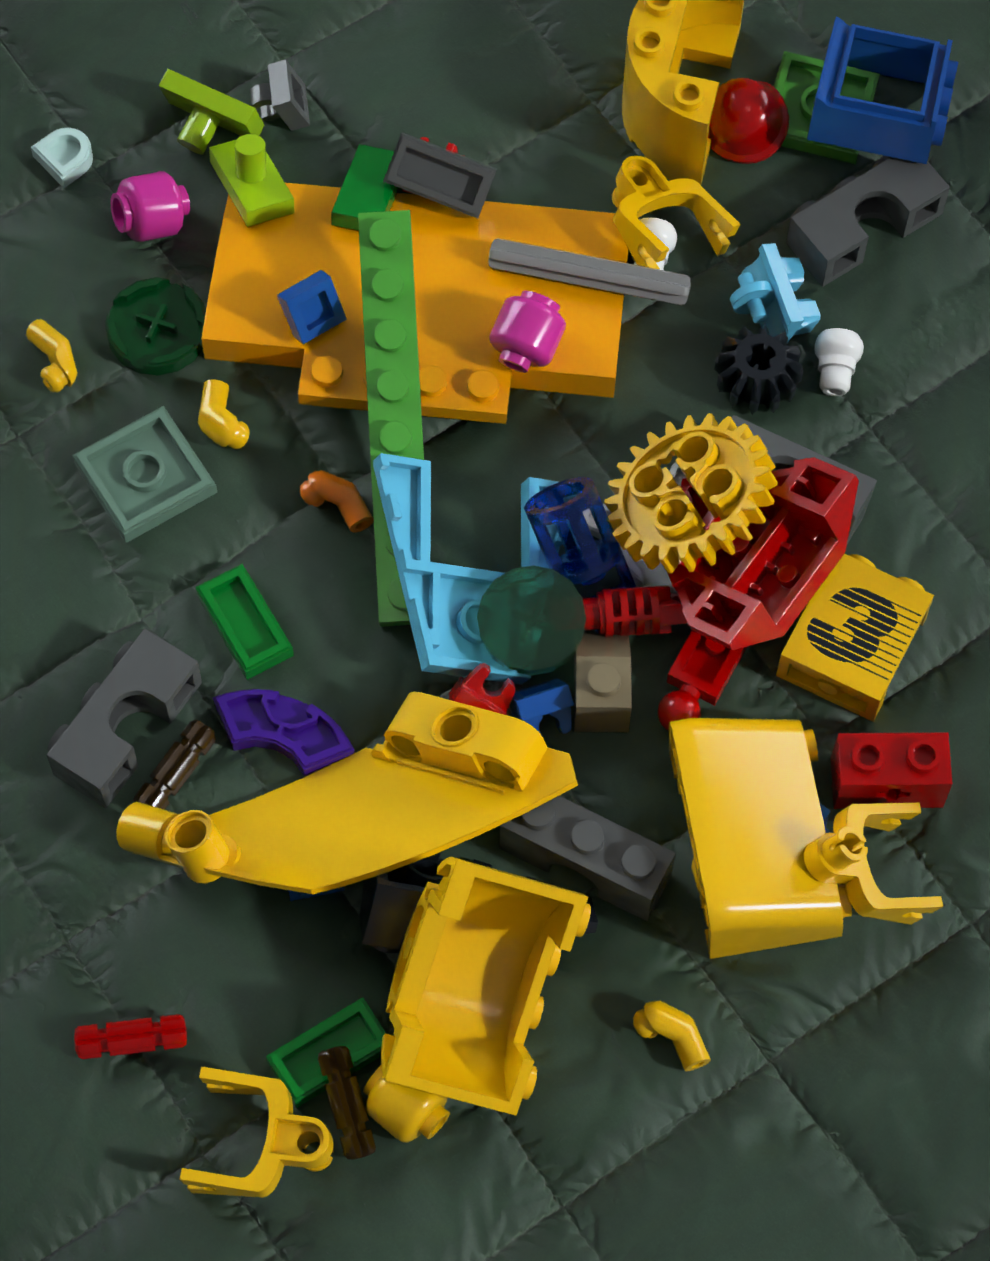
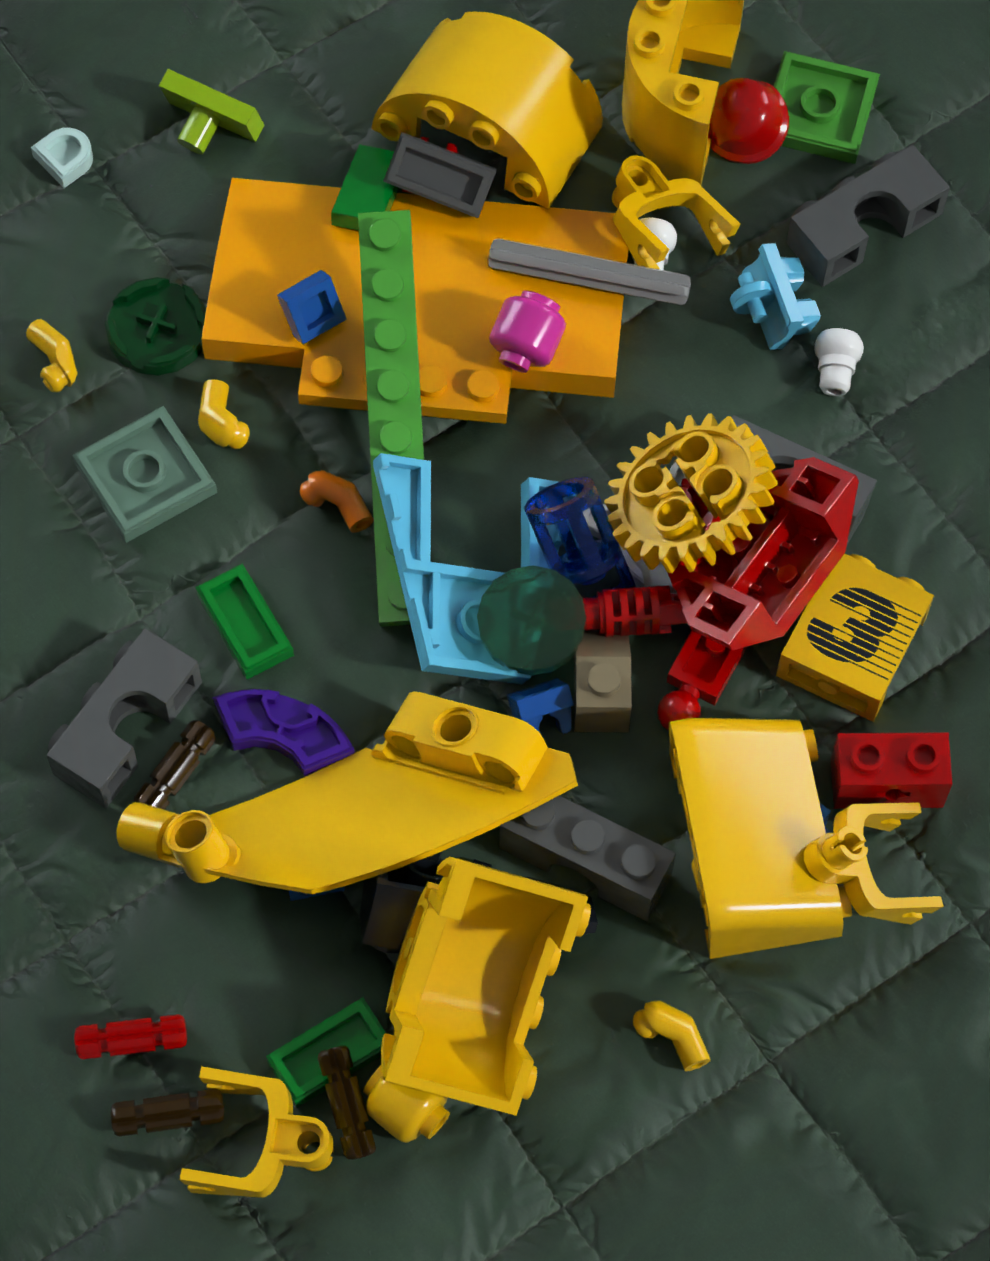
dark pink head [111,171,190,242] -> none
lime tile [209,134,294,227] -> none
dark grey tile [250,59,310,131] -> none
red tile [449,663,515,715] -> none
black gear [714,324,803,415] -> none
blue window [807,17,958,164] -> none
none -> dark brown axle [110,1089,225,1137]
none -> yellow cylinder [372,11,603,209]

